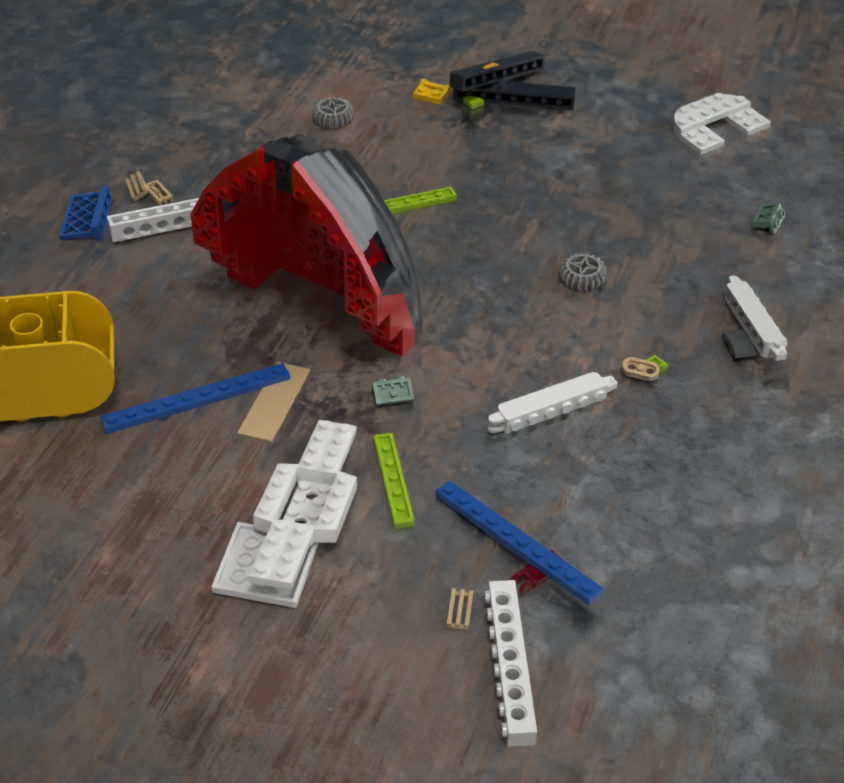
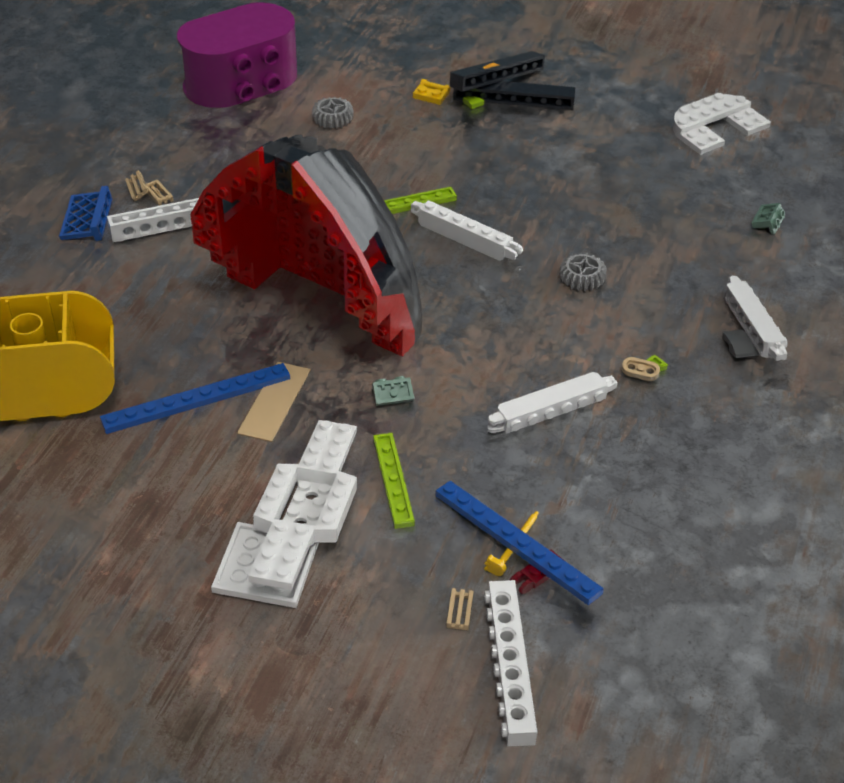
none -> magenta brick [177,2,297,108]
none -> white hinge [411,200,523,261]
none -> yellow piece [484,511,539,576]

